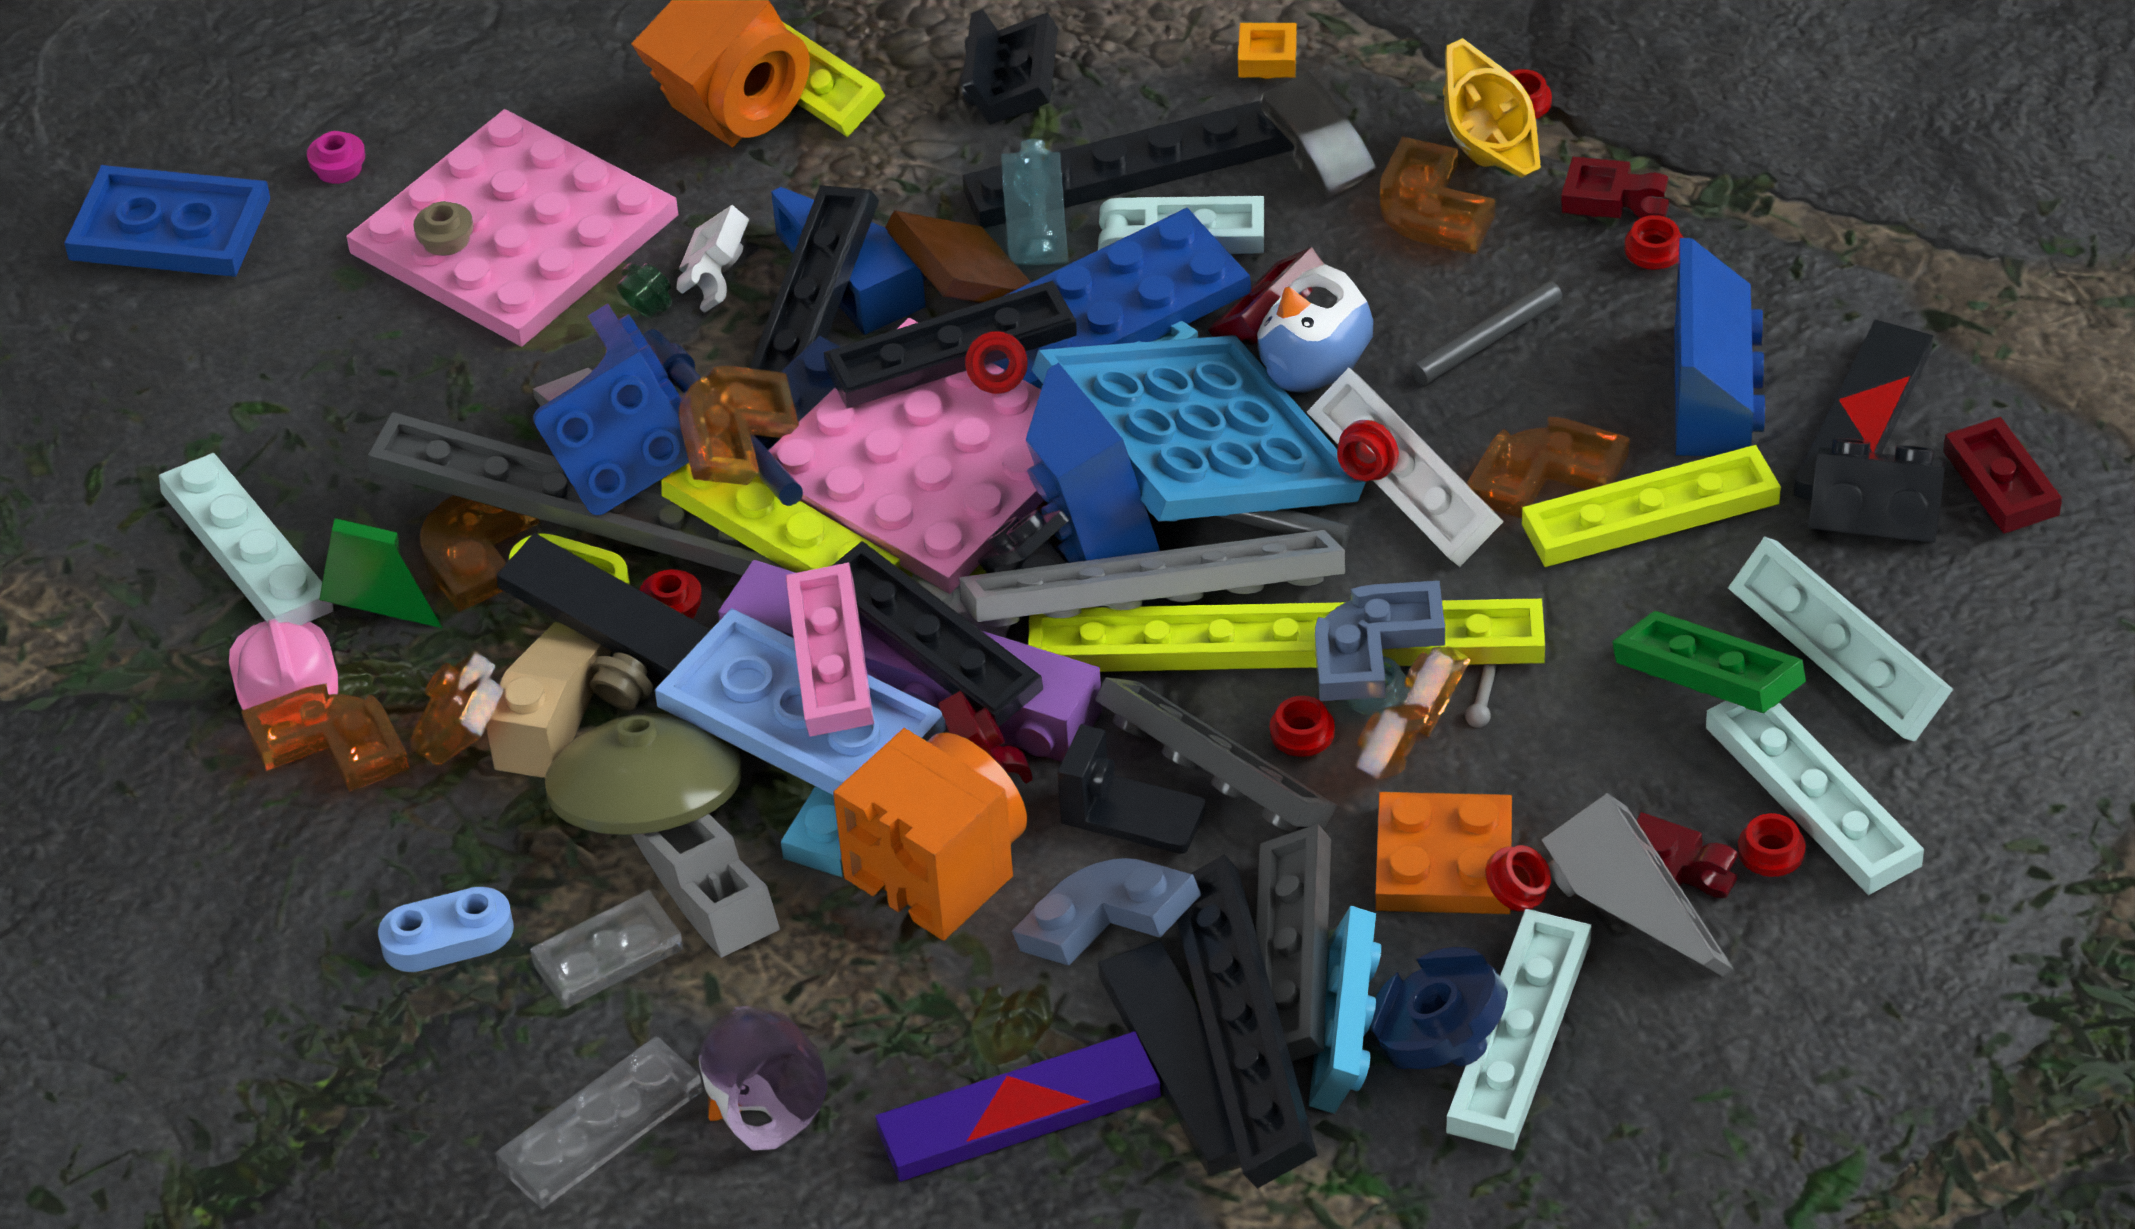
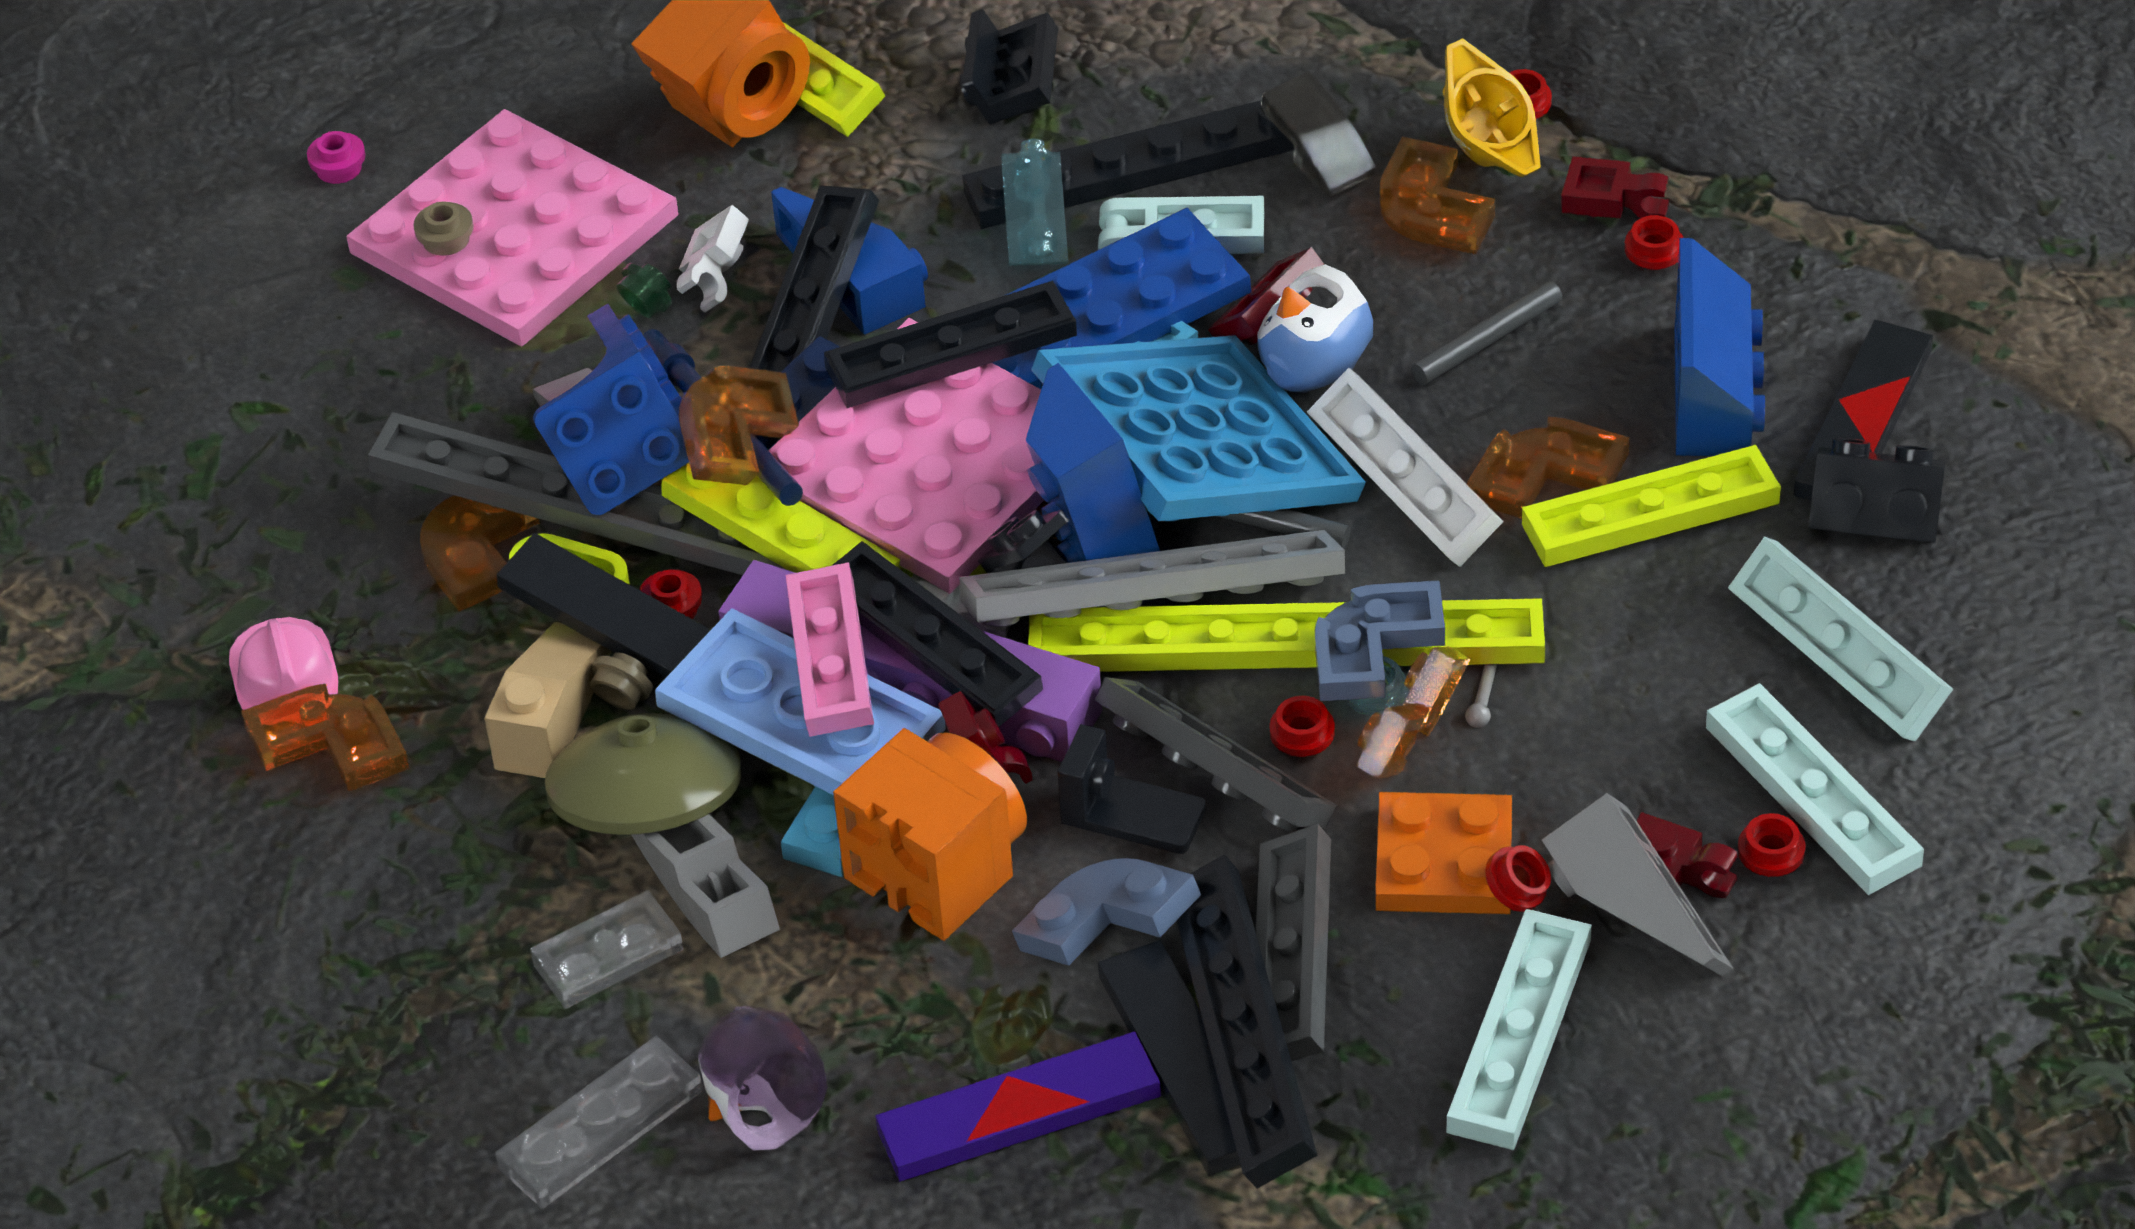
blue plate [64,165,271,277] -> none
light aqua plate [159,453,333,625] -> none
green slope [319,518,442,628] -> none
light blue plate [378,887,514,972] -> none
clear orange plate [410,651,505,766] -> none
reddish brown tile [885,210,1031,303] -> none
red plate [965,331,1028,394] -> none
light orange plate [1238,23,1297,79] -> none
medium azure plate [1308,906,1381,1114] -> none
red plate [1337,420,1399,481] -> none
dark blue plate [1371,947,1508,1069] -> none
green plate [1612,611,1806,713] -> none
dark red plate [1943,416,2062,534] -> none

